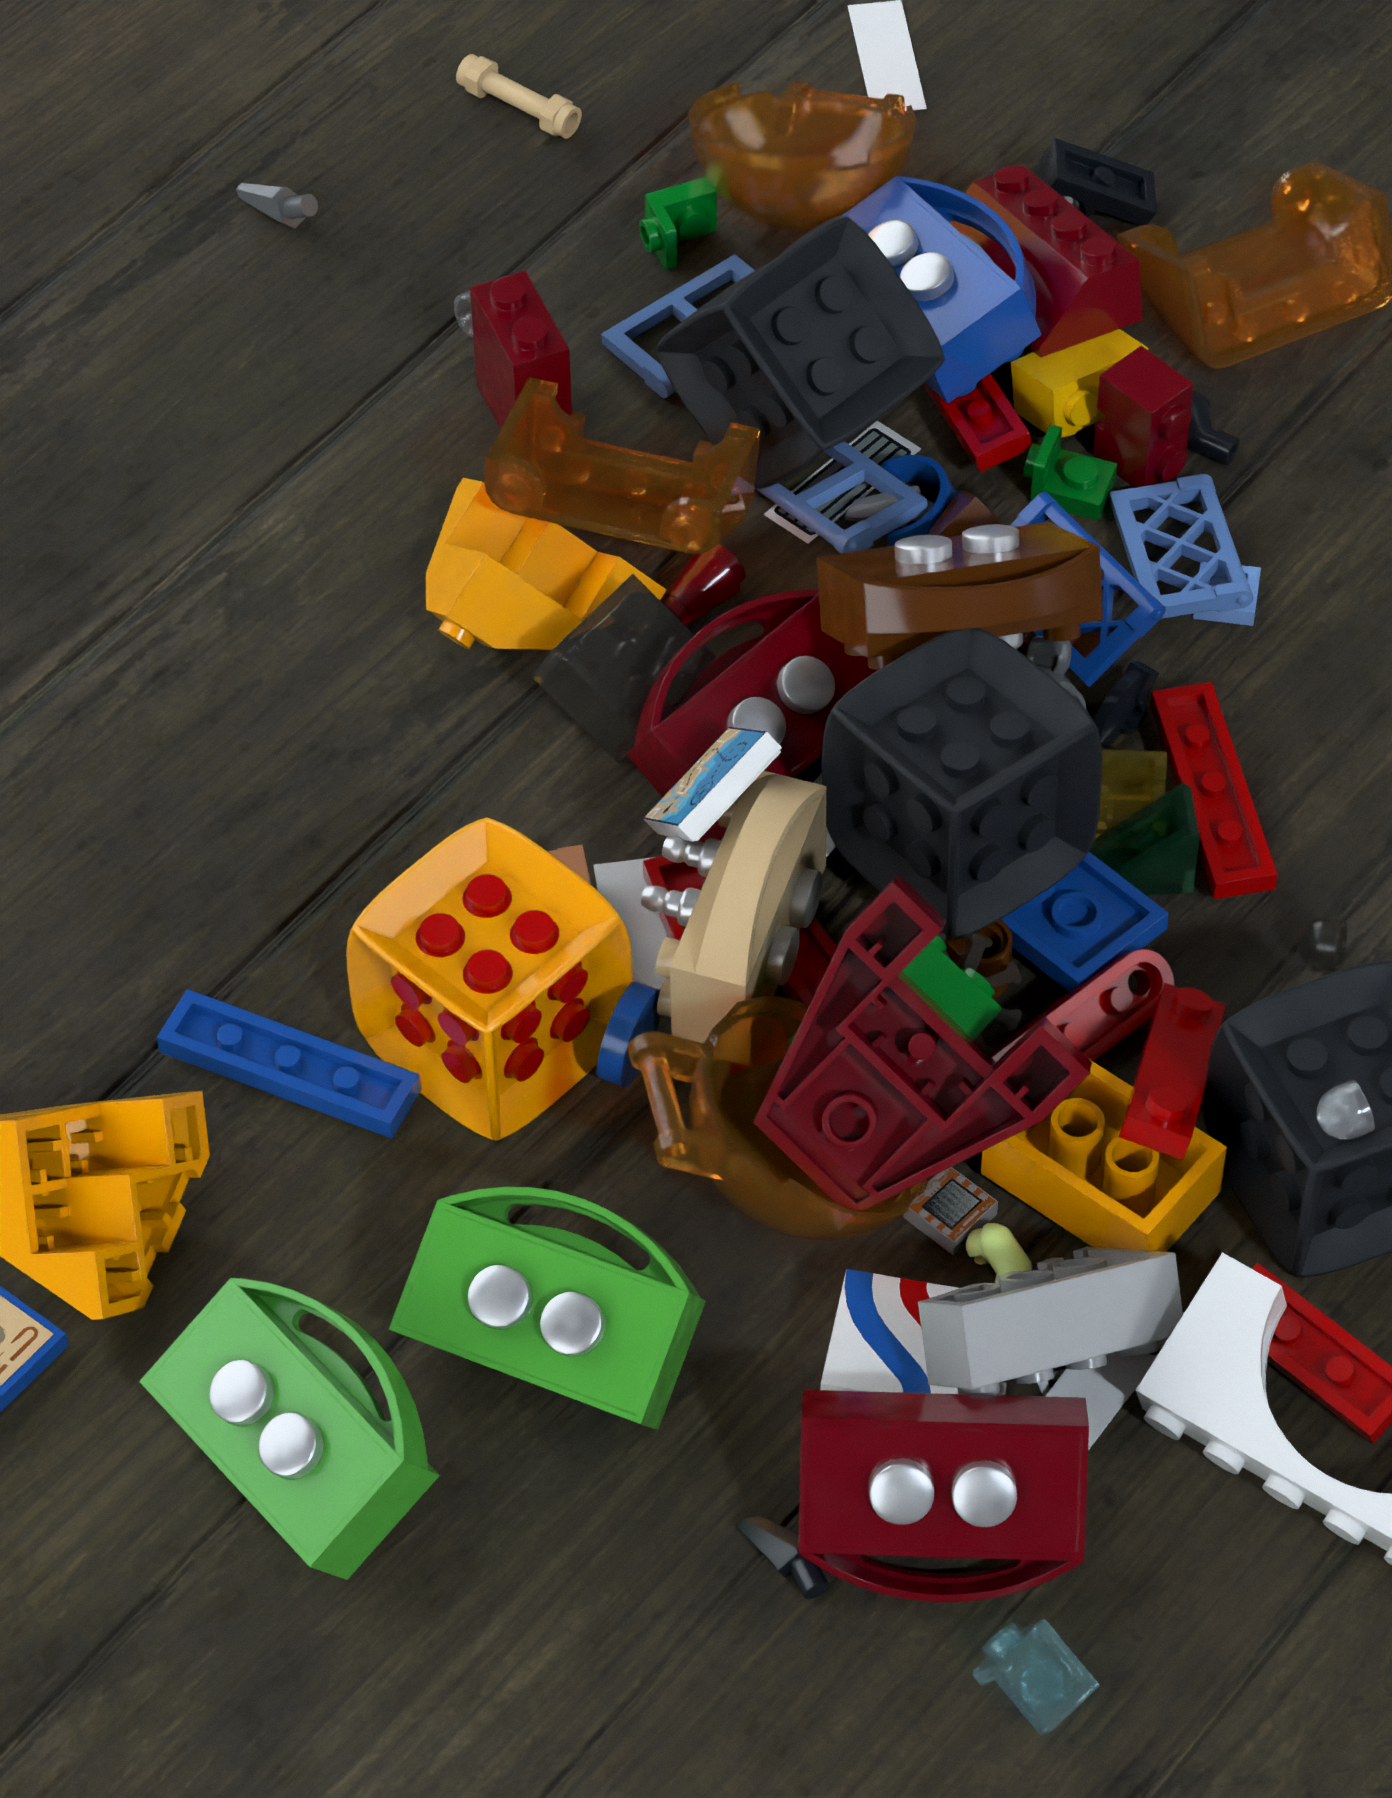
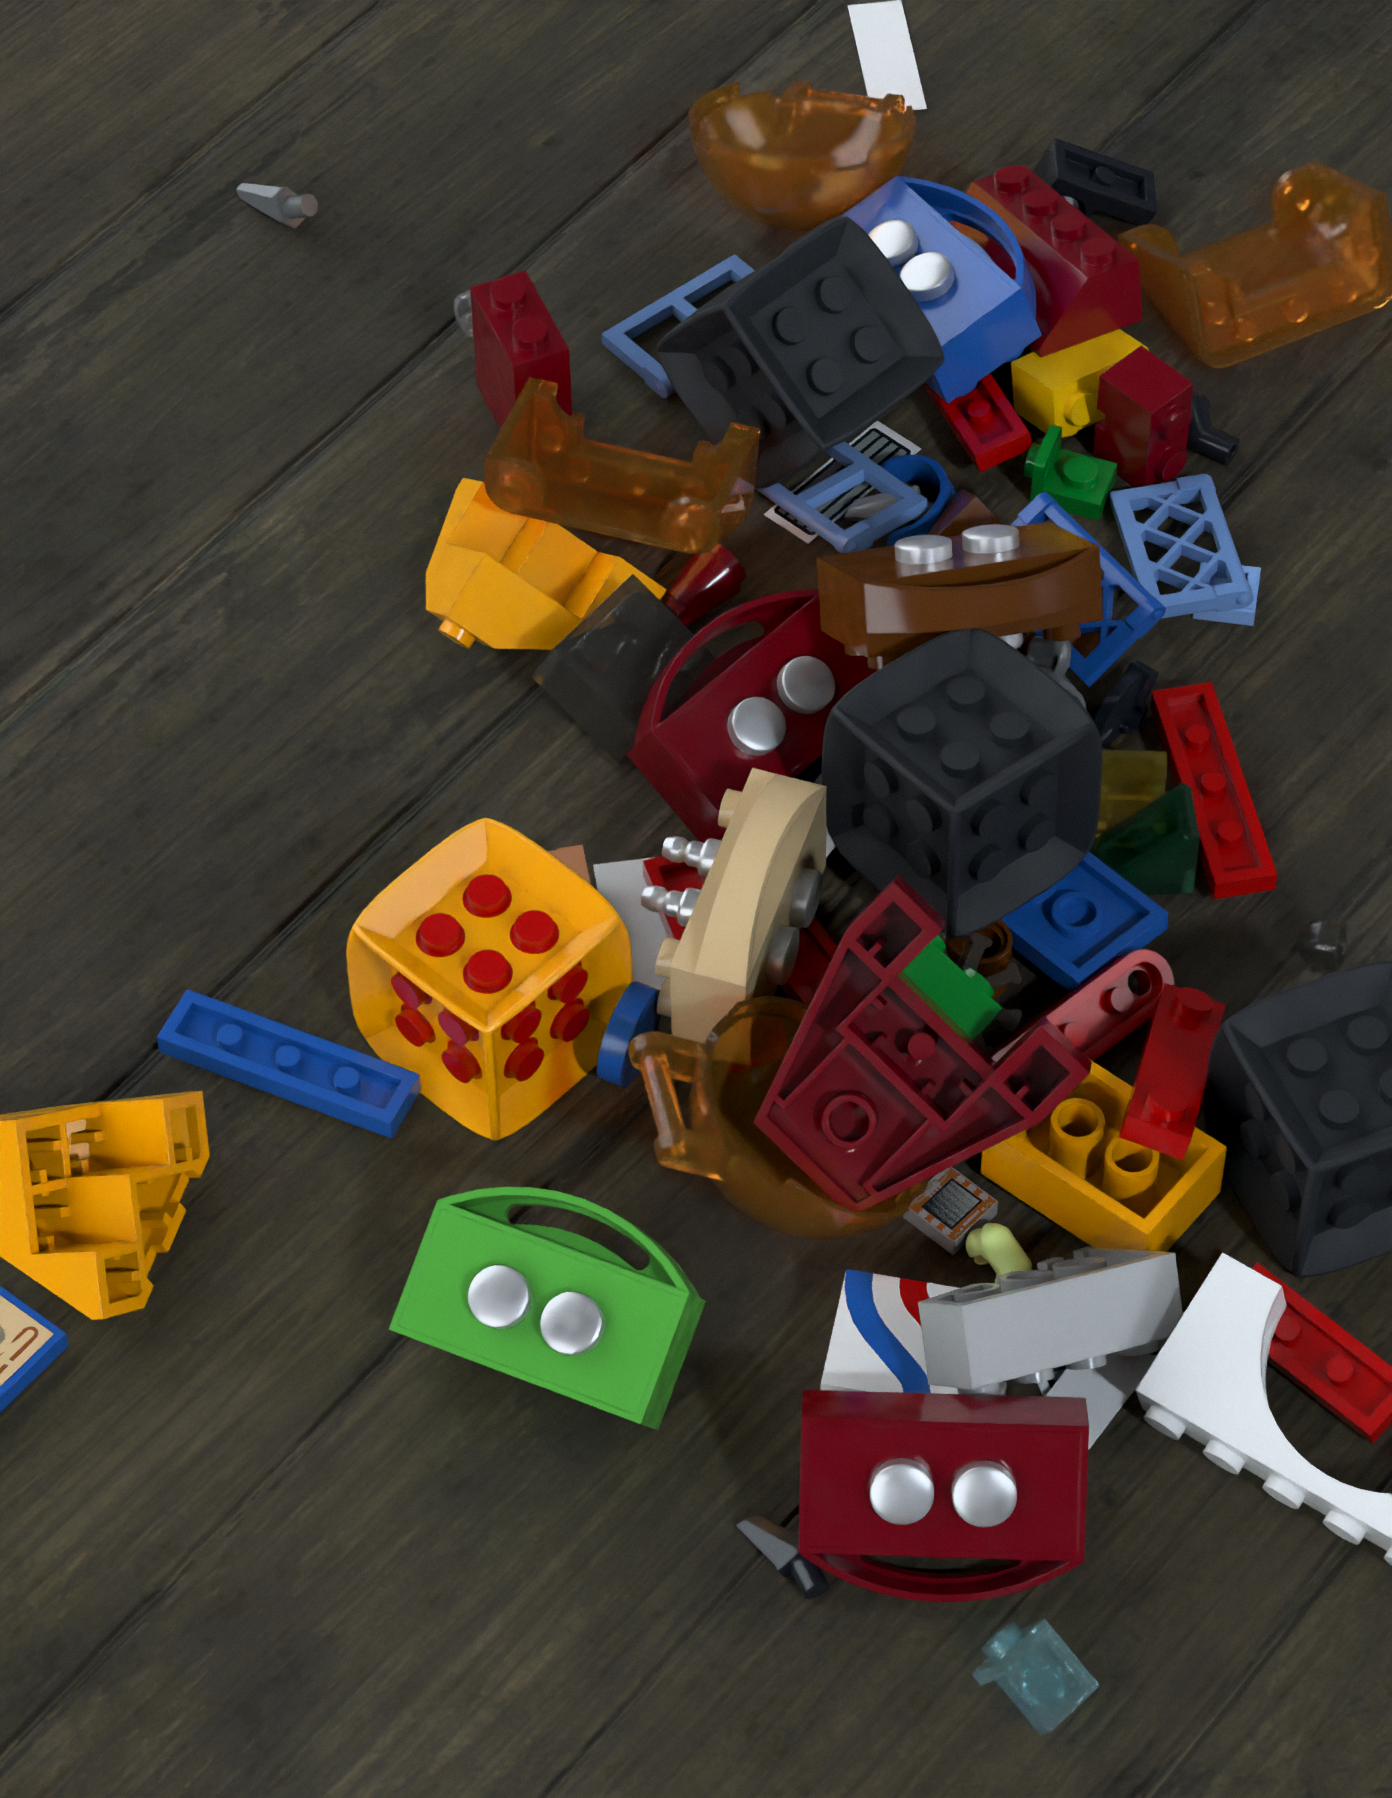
bright green piece [139,1278,440,1580] -> none
tan bar [456,54,582,139] -> none
green bracket [639,176,717,270] -> none
tile [643,727,782,842] -> none
clear hinge [1317,1080,1375,1140] -> none

